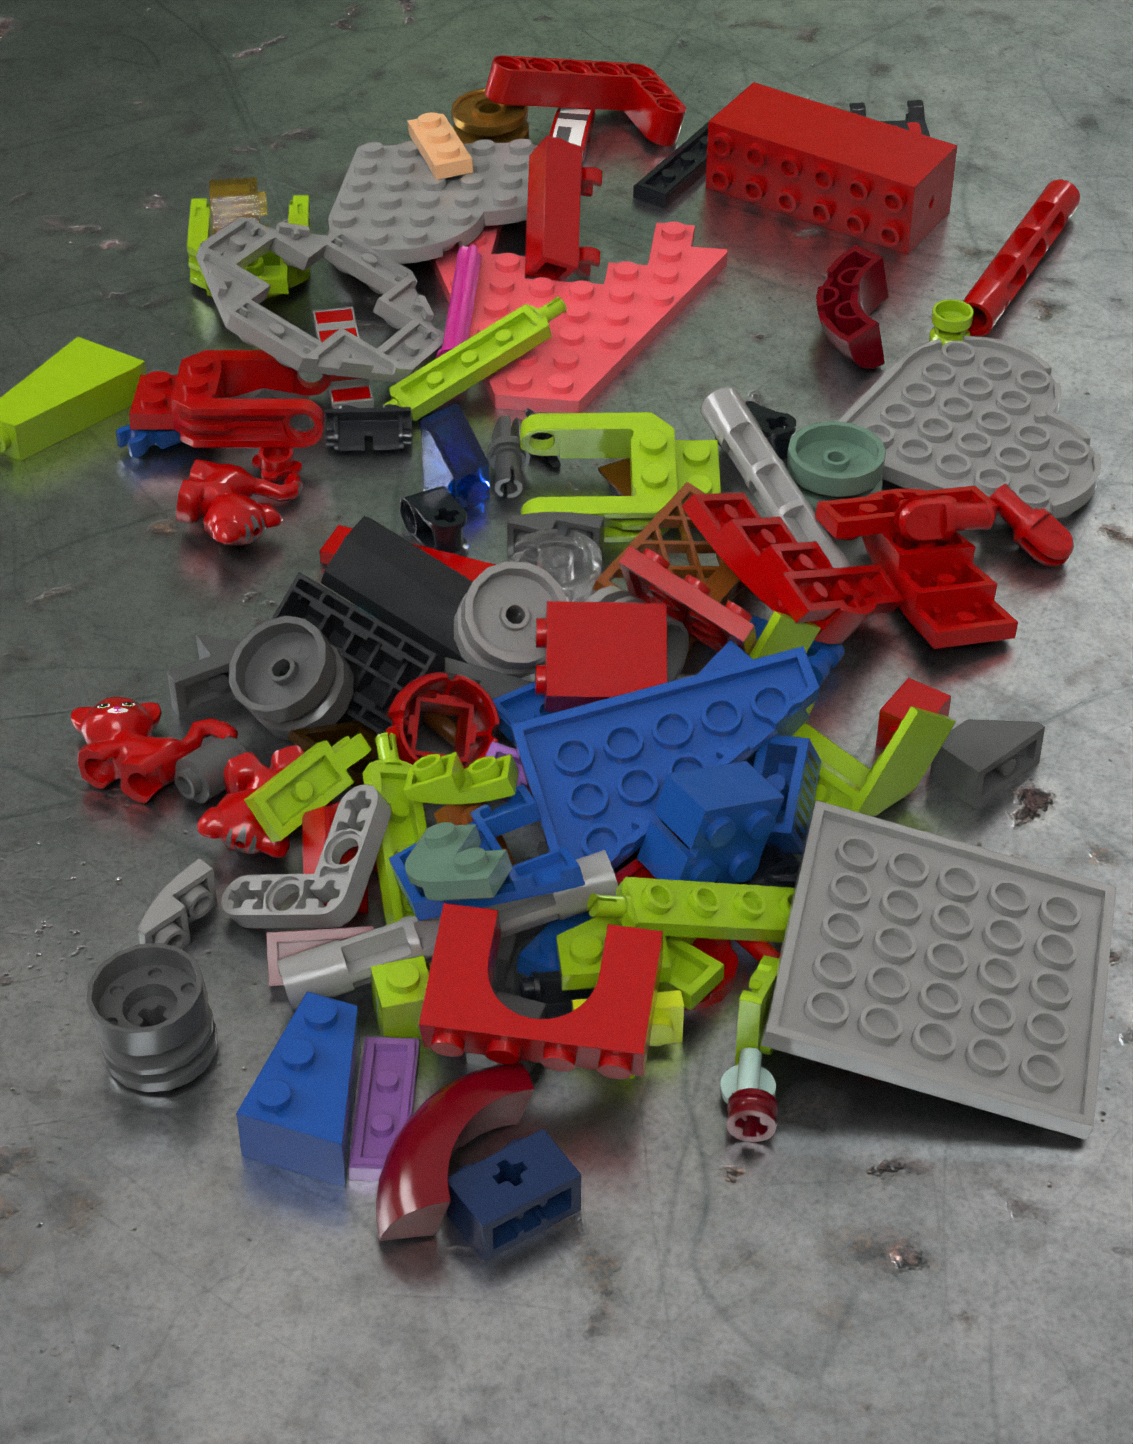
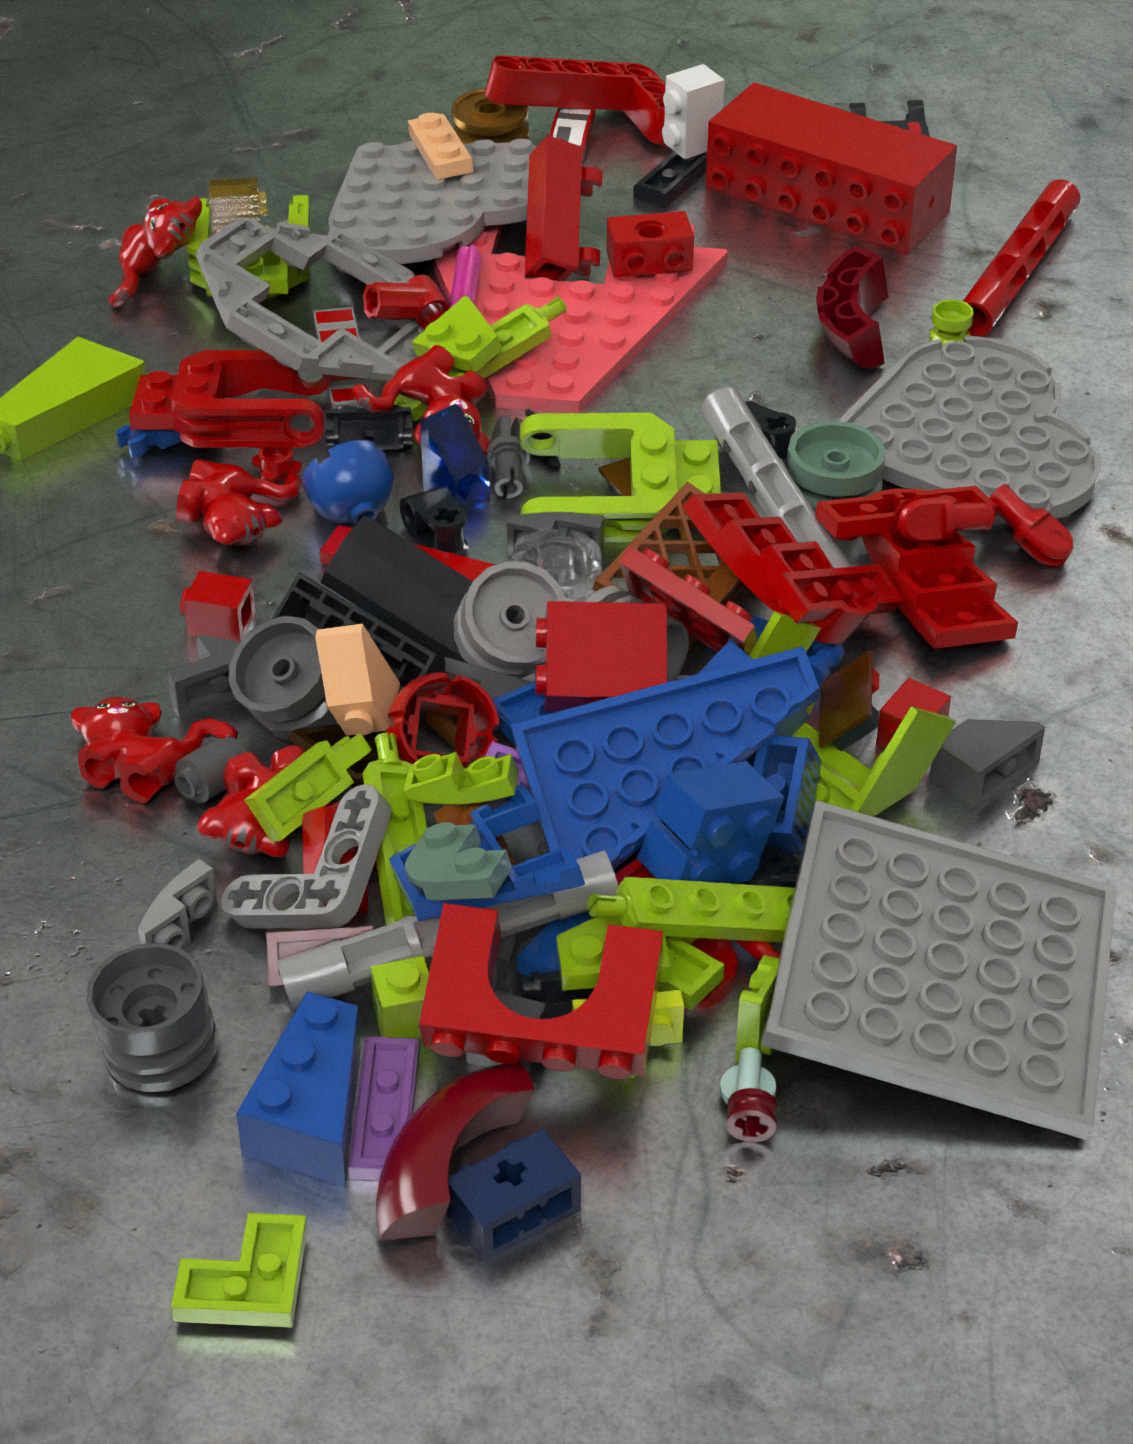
none -> red animal [109,196,202,309]
none -> lime plate [171,1213,308,1328]
none -> red brick [180,571,256,642]
none -> blue cylinder [302,440,394,525]
none -> light nougat slope [315,624,400,736]
none -> red animal [352,345,490,457]
none -> red piece [363,275,450,329]
none -> lime wing [411,296,502,373]
none -> red brick [606,211,694,278]
none -> white brick [662,64,725,159]
none -> reddish brown piece [819,650,880,751]

